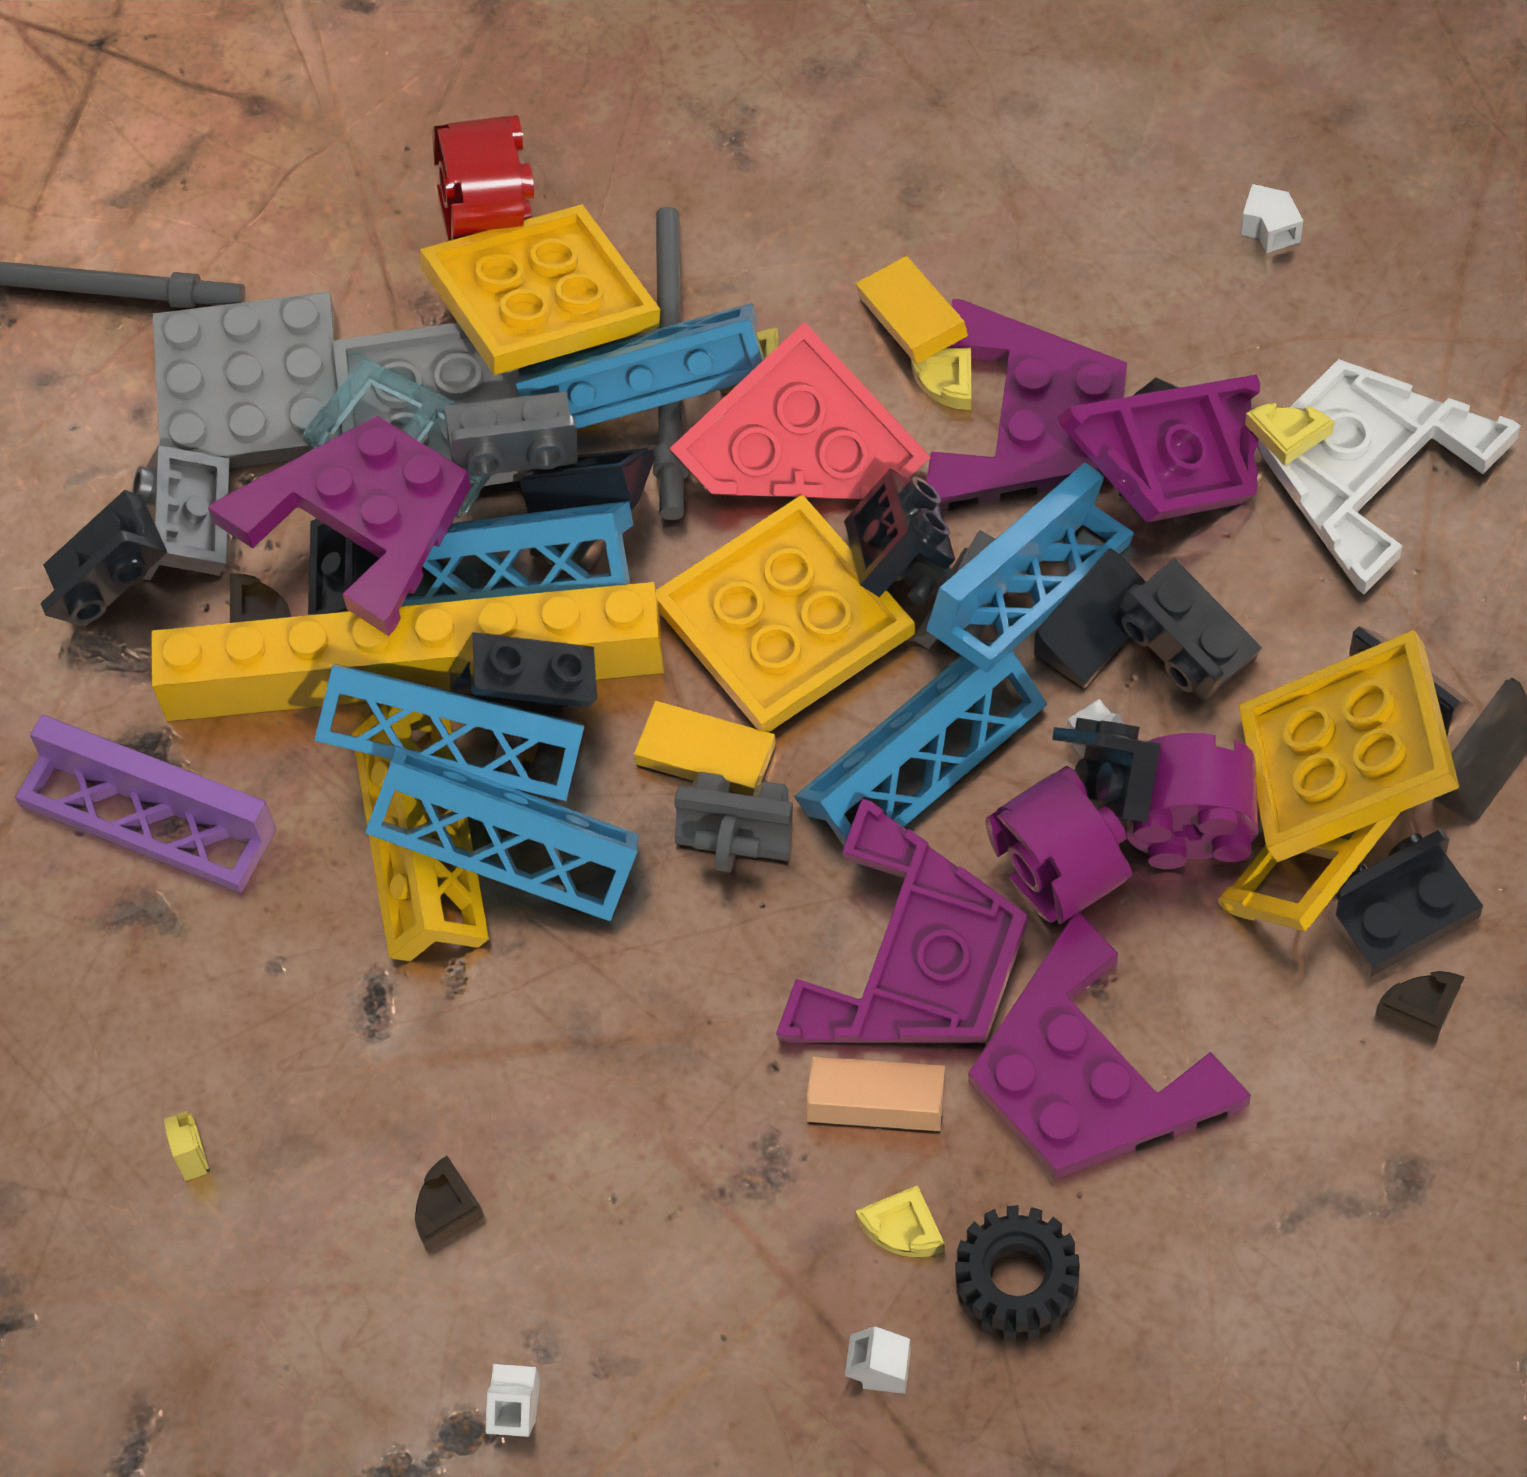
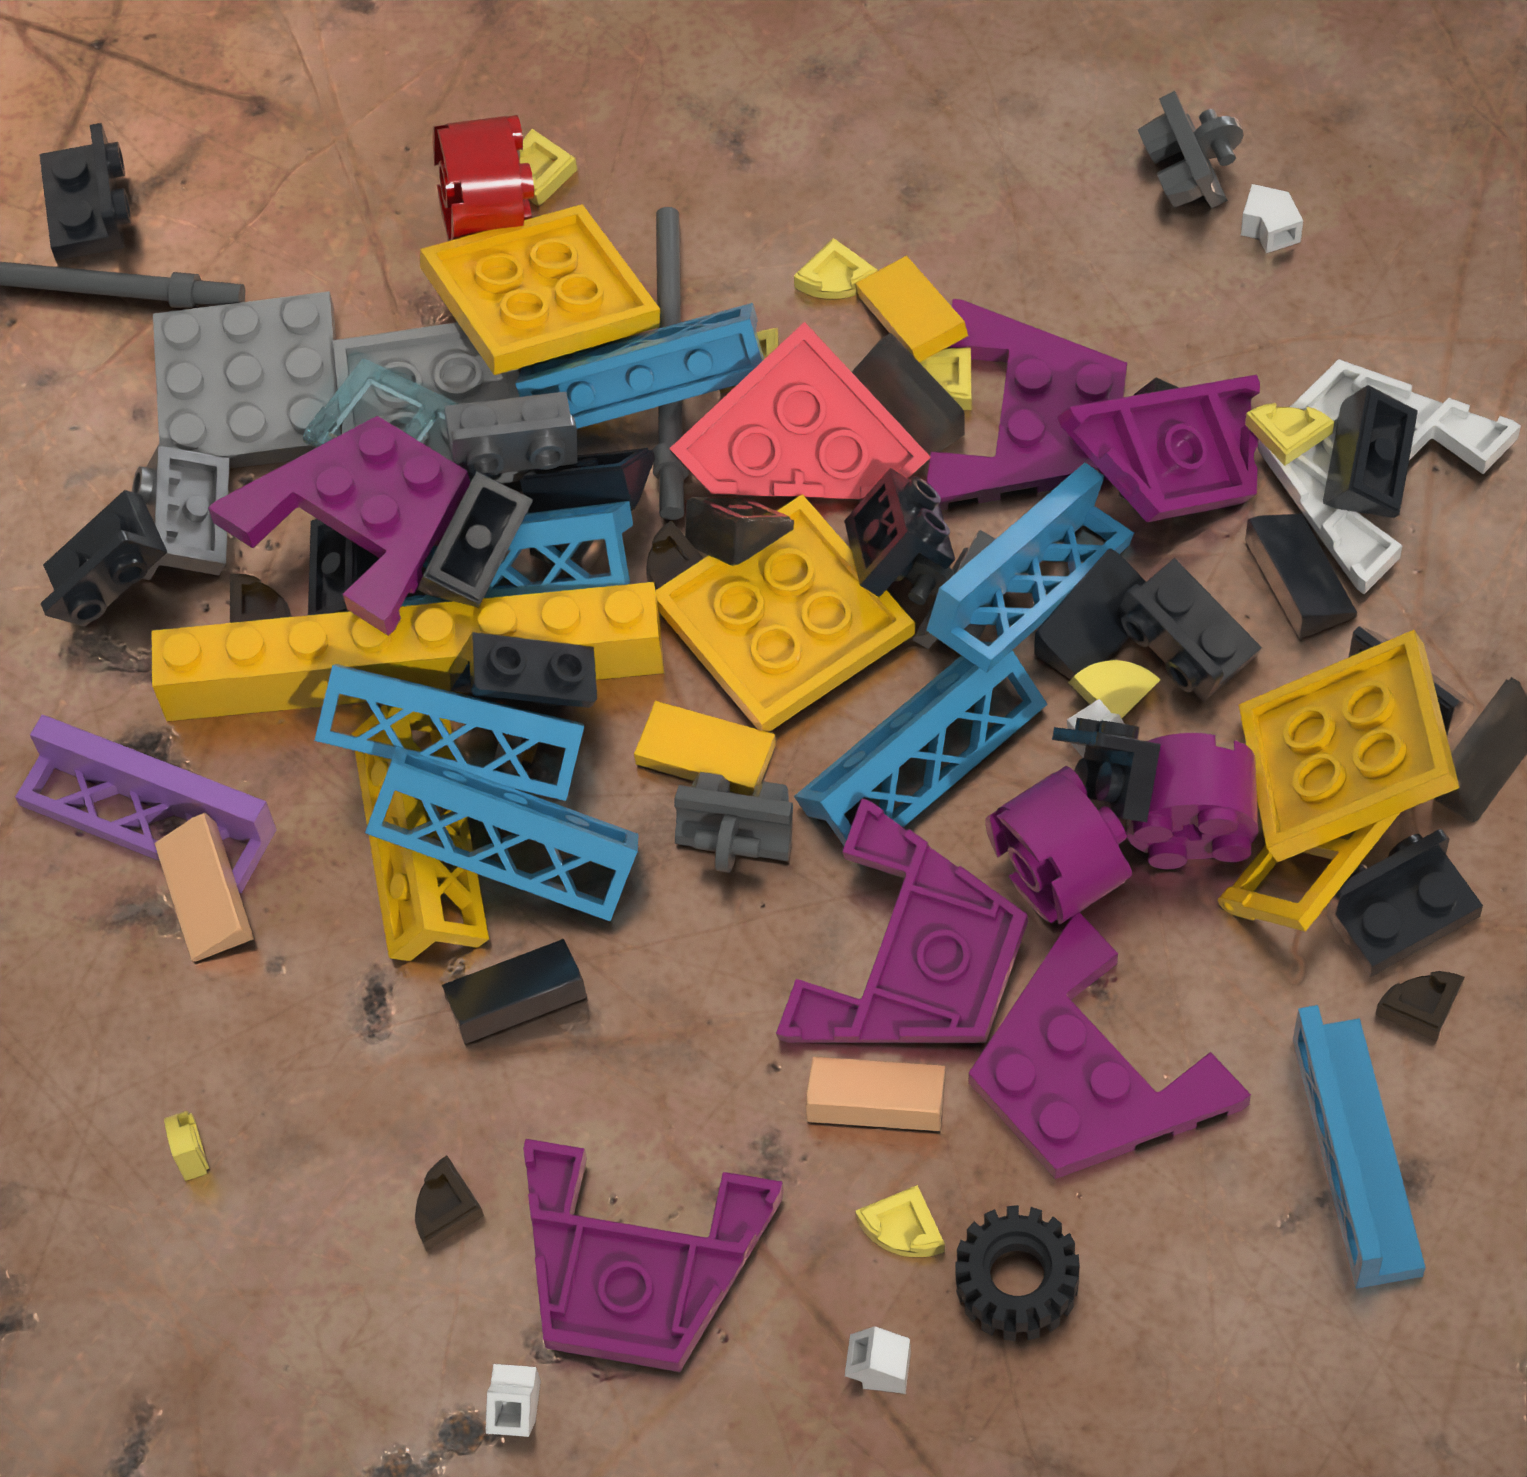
none -> black bracket [39,123,131,261]
none -> light nougat slope [154,813,254,962]
none -> black slope [418,471,533,608]
none -> black slope [442,939,587,1044]
none -> light yellow tile [519,129,577,207]
none -> magenta wing [523,1139,784,1372]
none -> dark brown tile [646,521,704,590]
none -> clear smoke slope [685,496,794,566]
none -> light yellow tile [794,238,878,299]
none -> clear smoke slope [852,333,965,456]
none -> light yellow tile [1068,660,1160,719]
none -> dark grey hips [1137,91,1244,208]
none -> black slope [1245,514,1357,639]
none -> dark azure fence [1293,1005,1426,1289]
none -> black slope [1323,385,1418,518]

